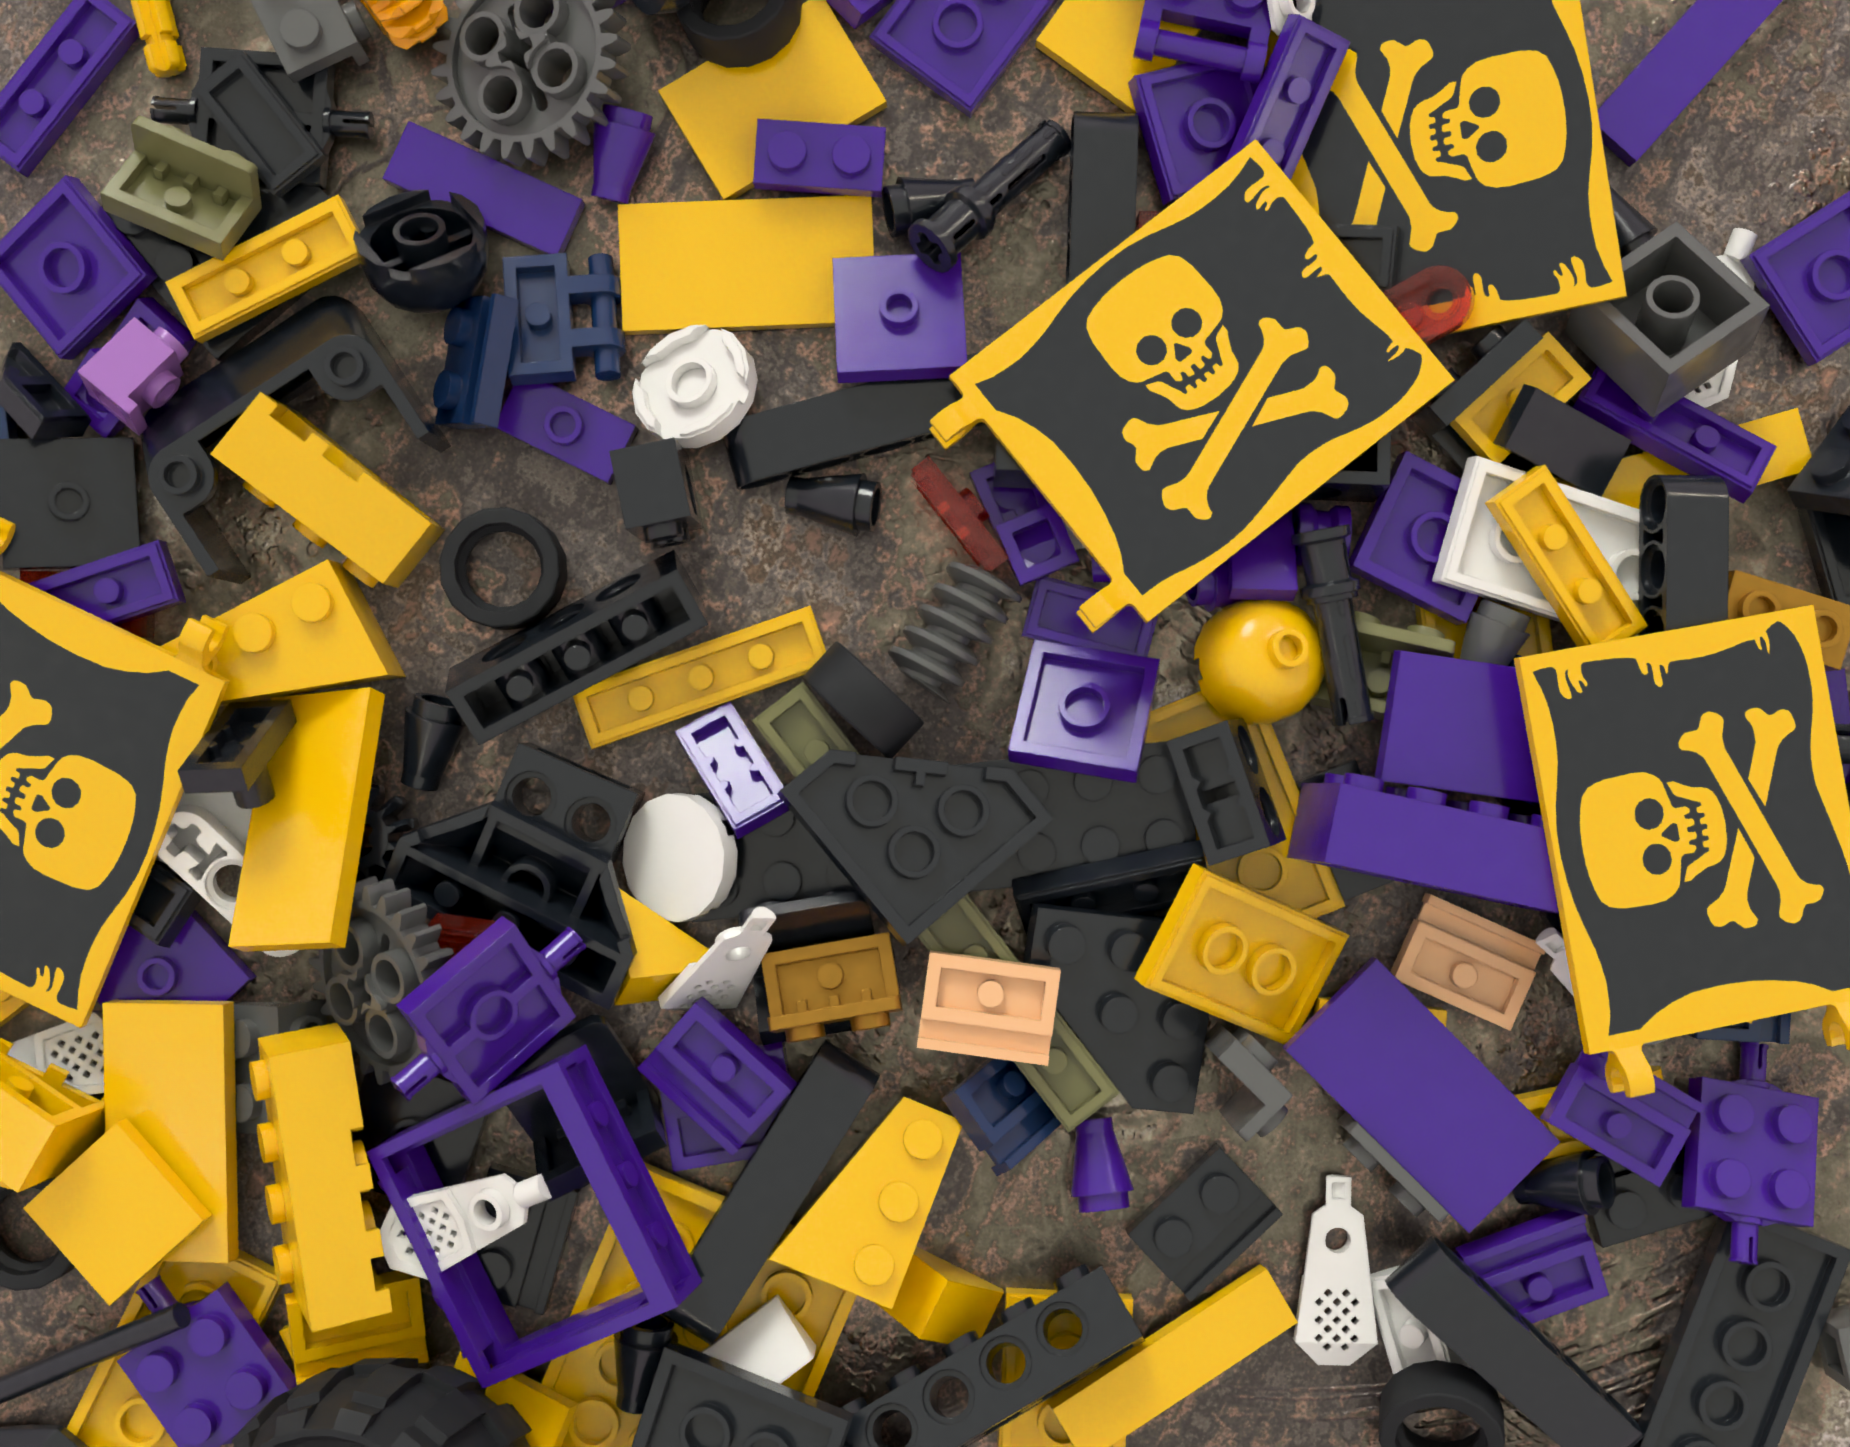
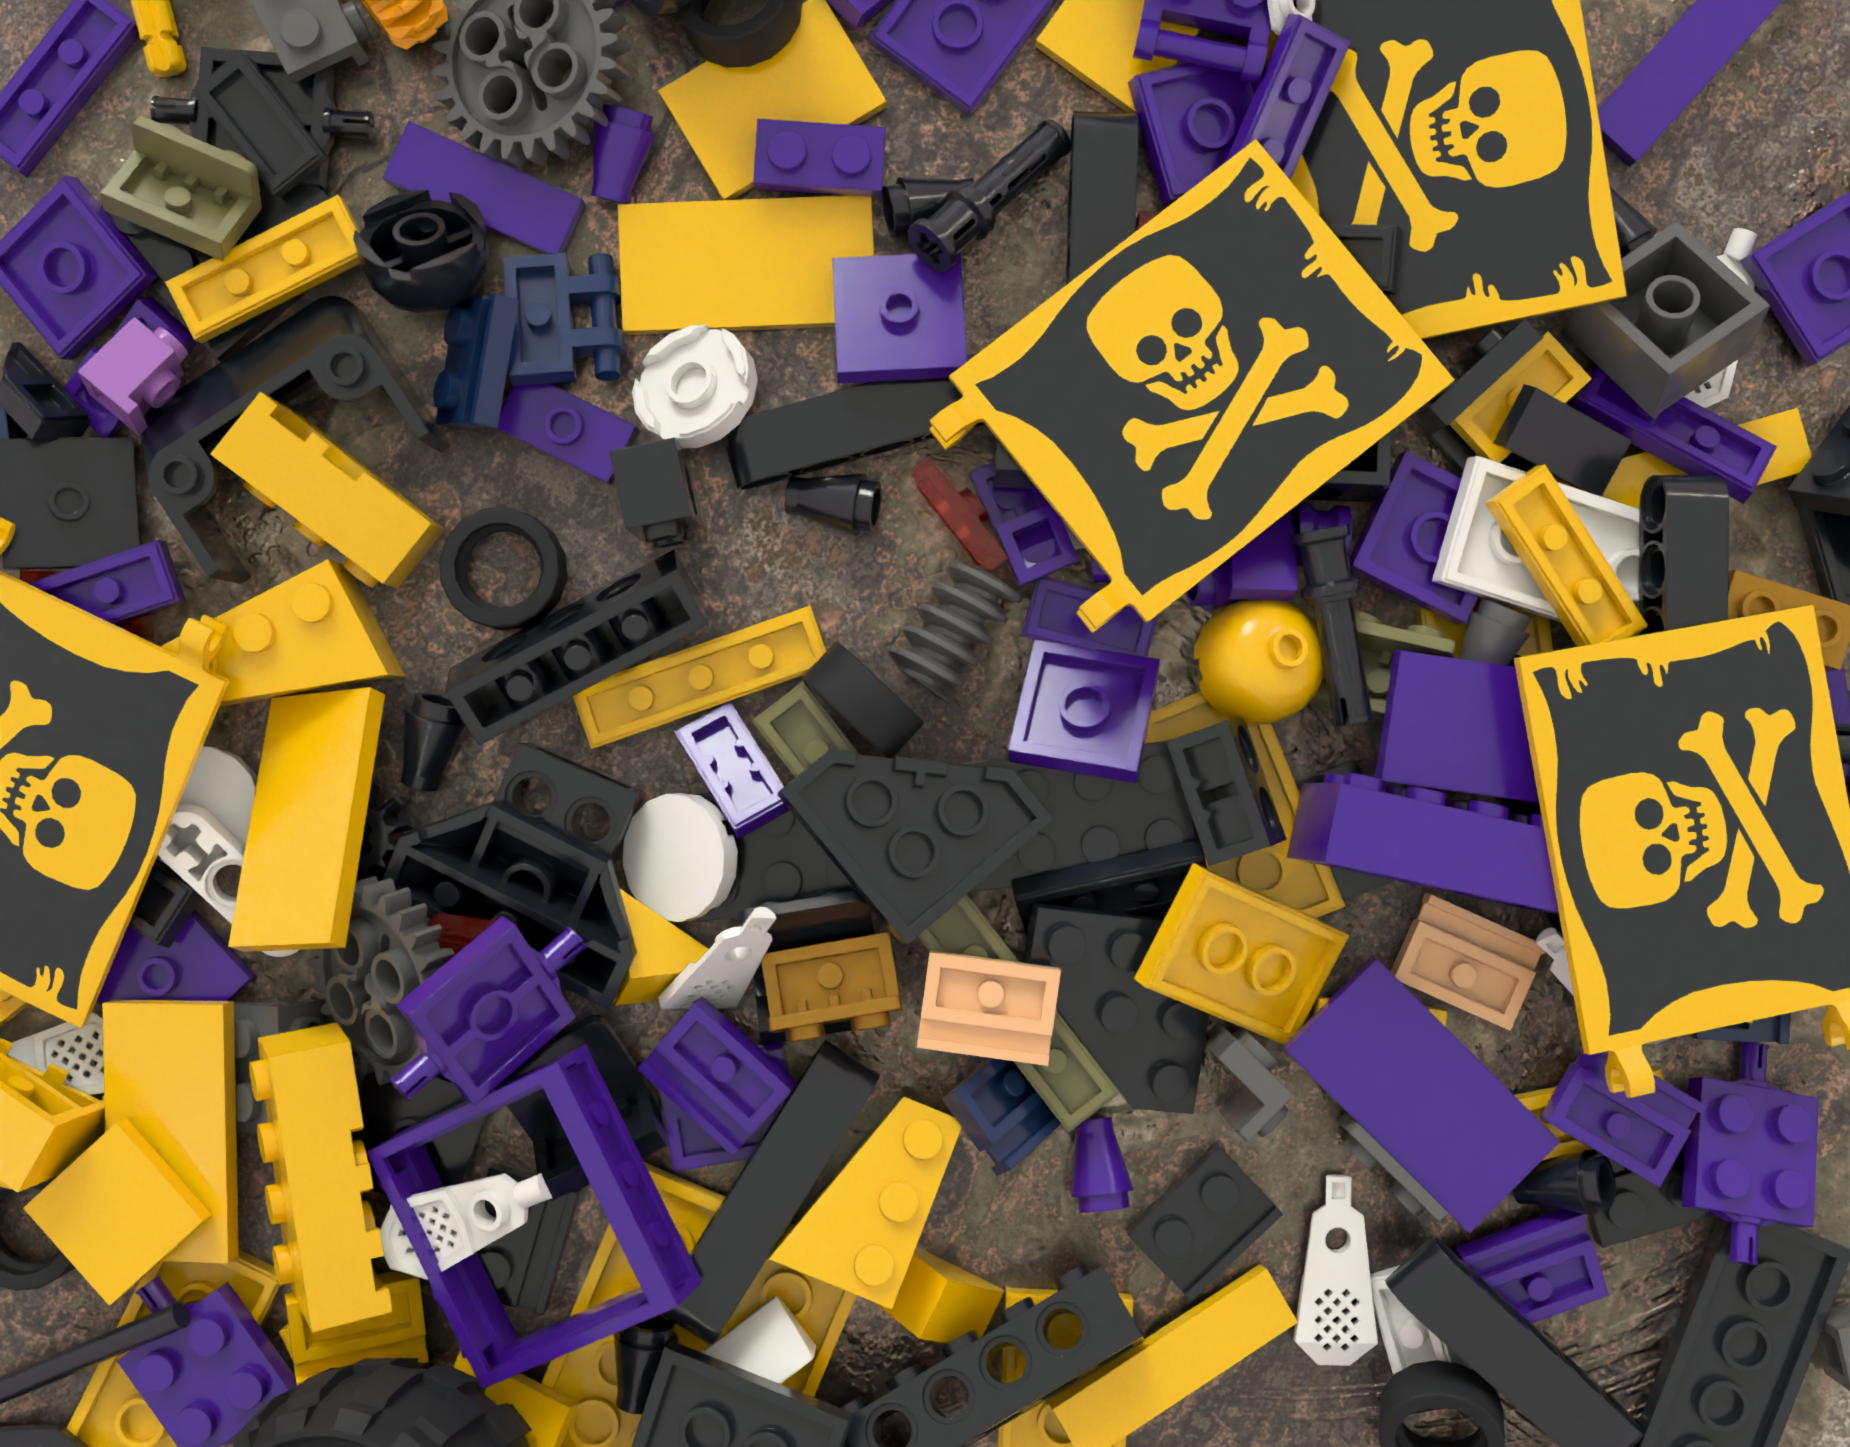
tile [177,699,297,809] -> none
clear red plate [1383,265,1475,346] -> none

